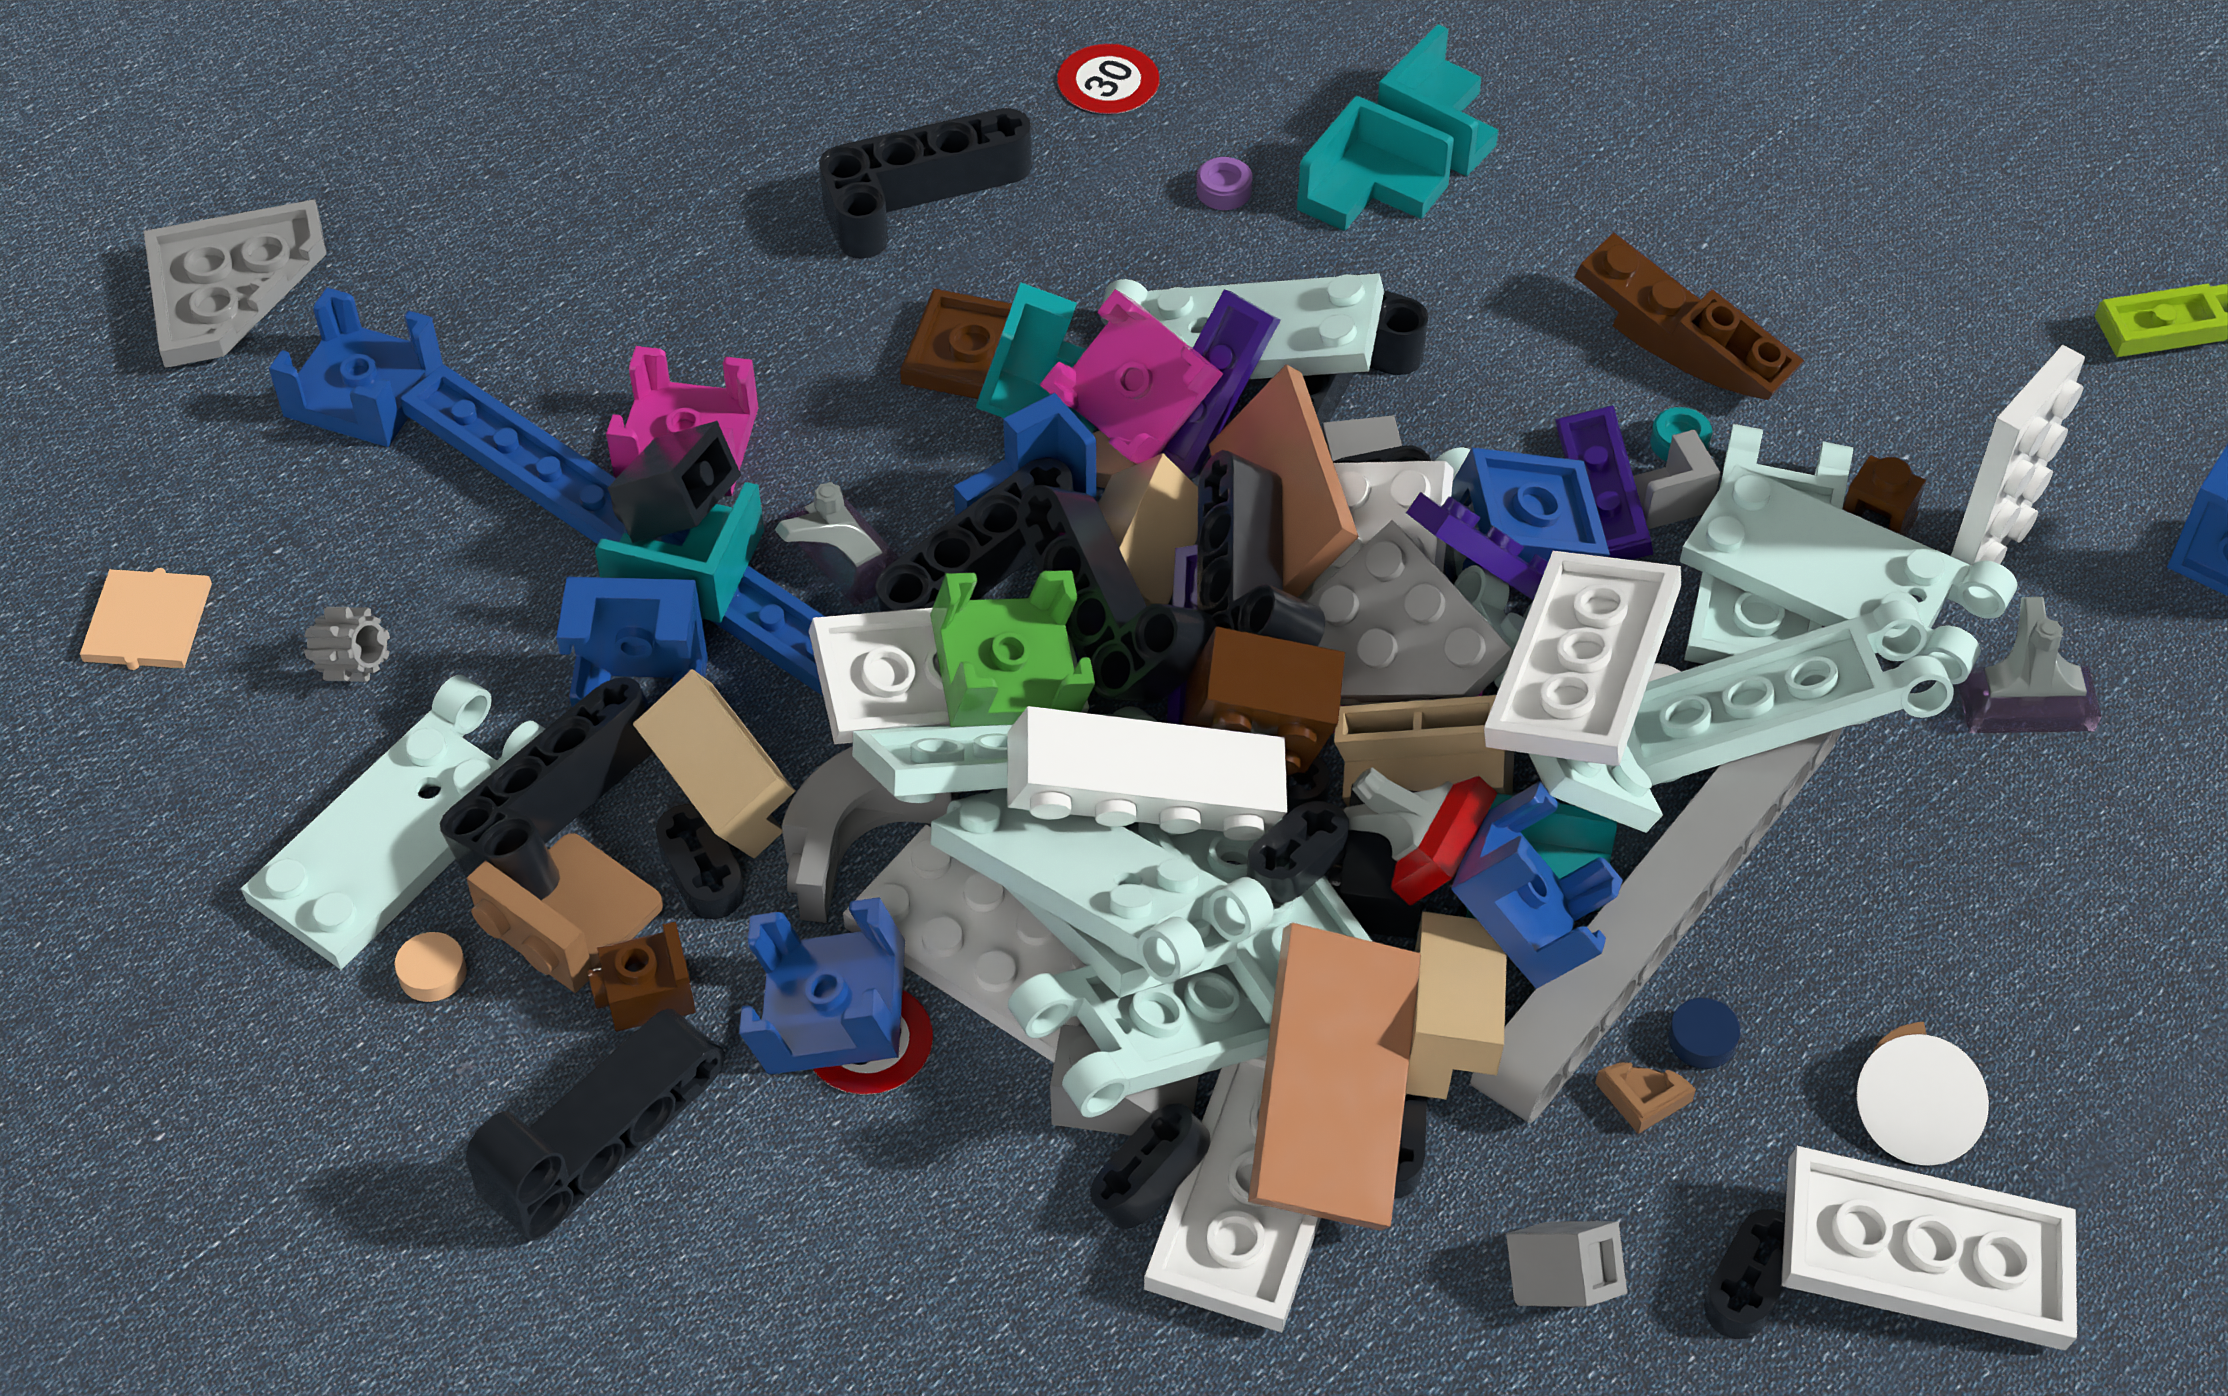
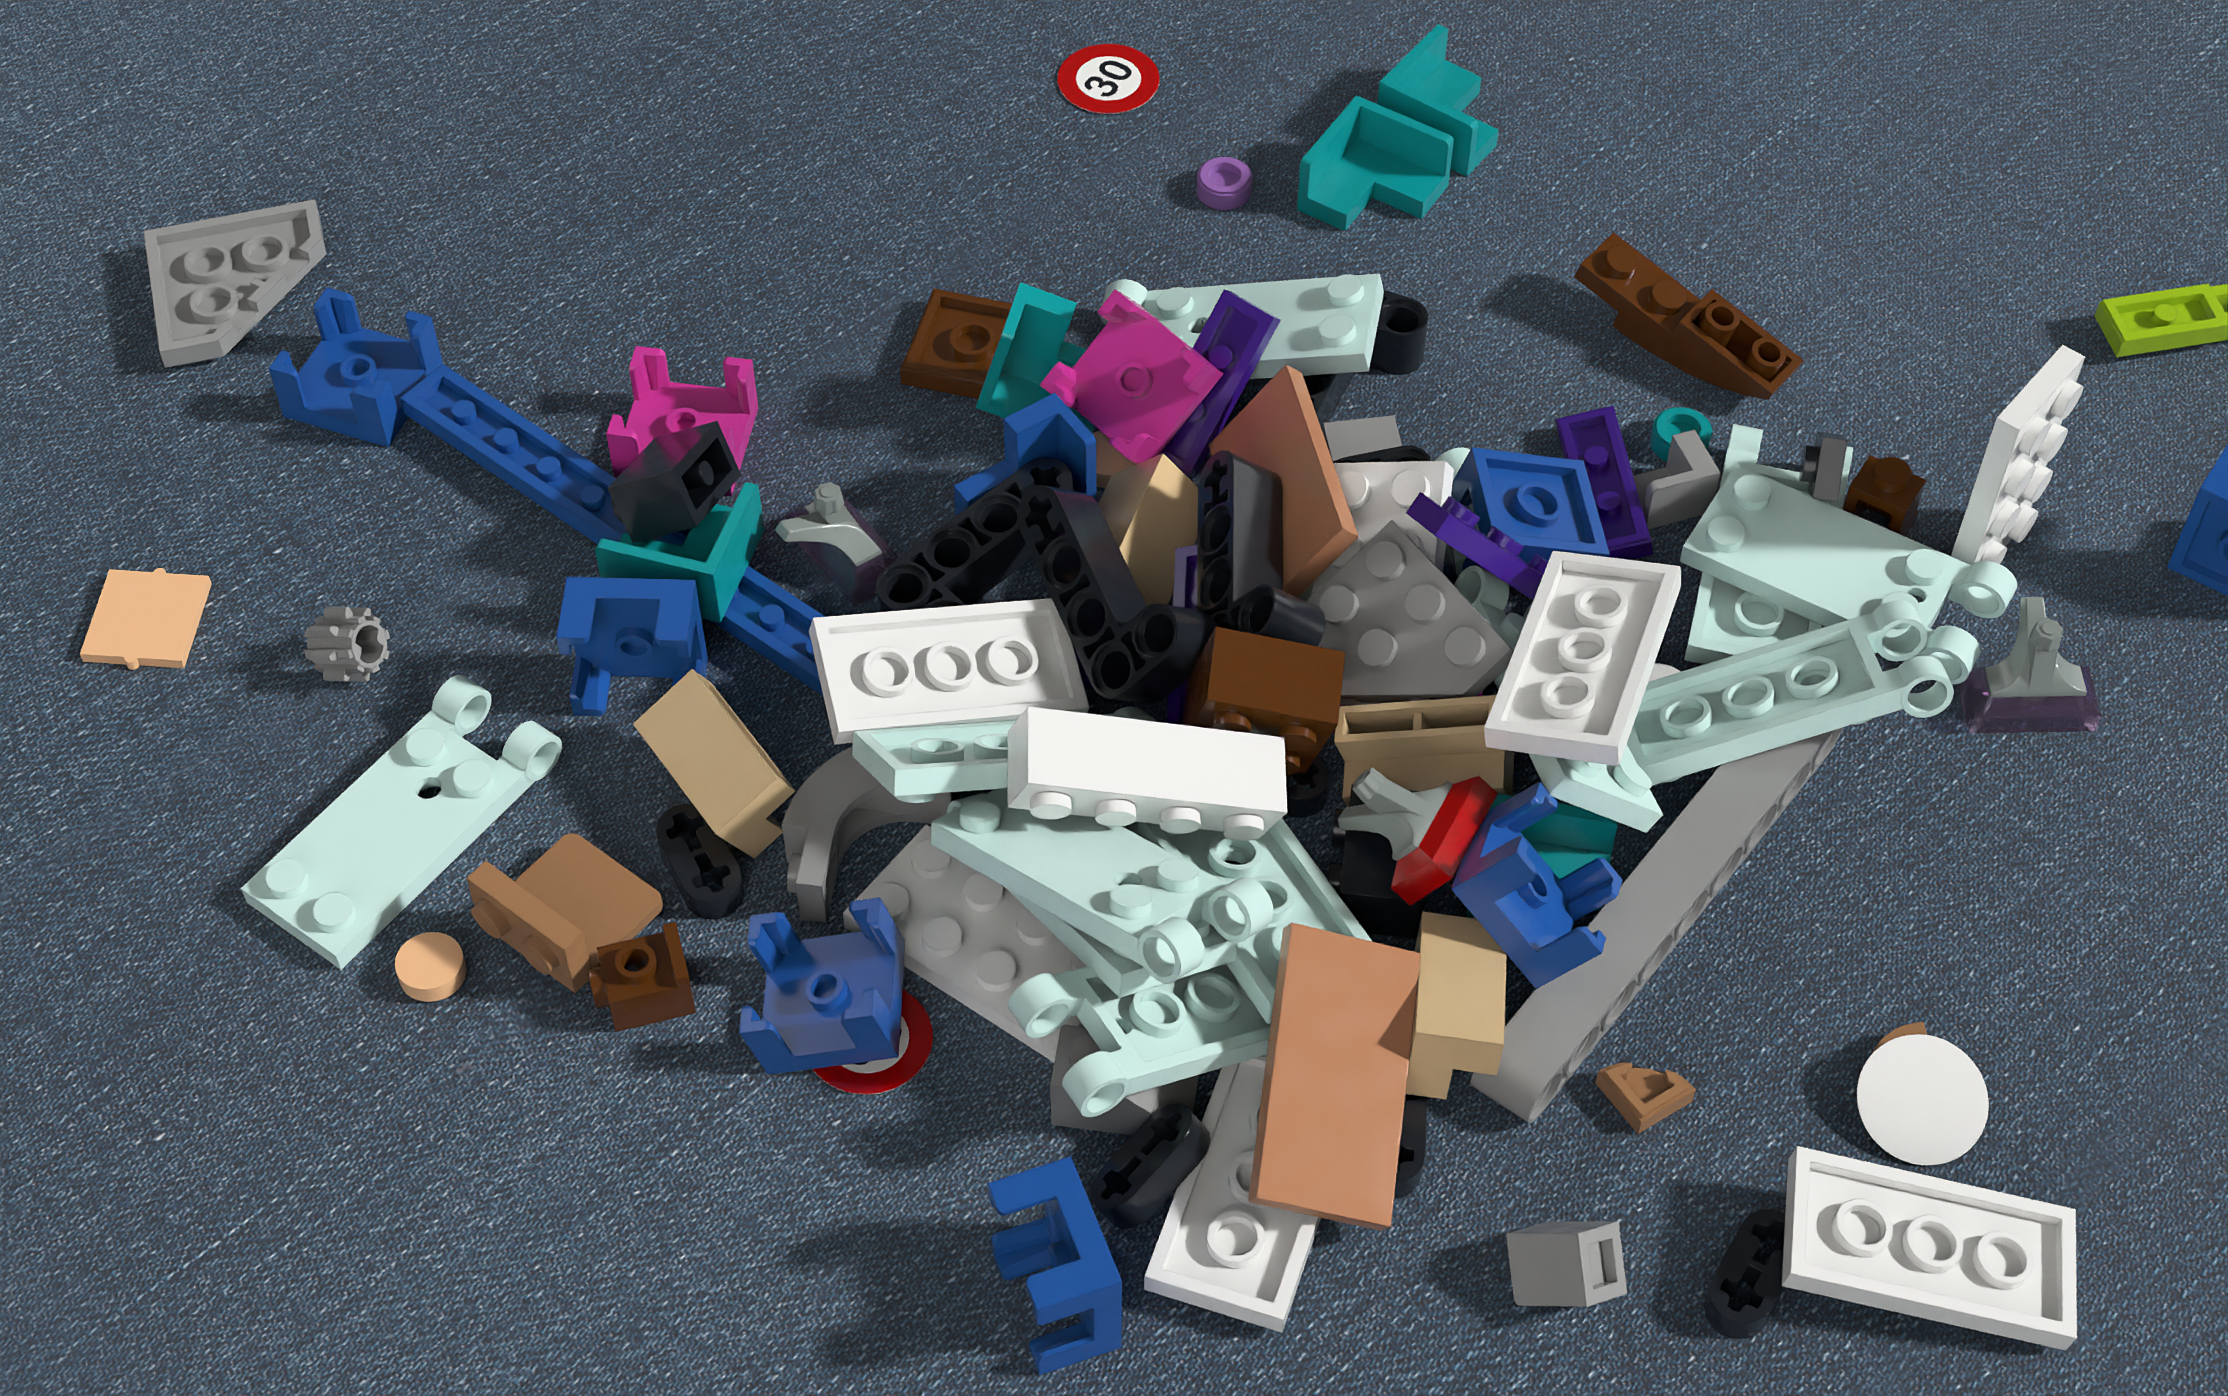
black beam [440,677,653,900] -> none
black beam [466,1009,725,1240] -> none
black beam [819,108,1032,259] -> none
bright green panel [930,570,1095,727] -> none
black beam [1246,801,1349,903] -> none
dark blue tile [1668,998,1741,1069] -> none
none -> blue panel [987,1156,1122,1375]
none -> black plate [1799,431,1848,502]

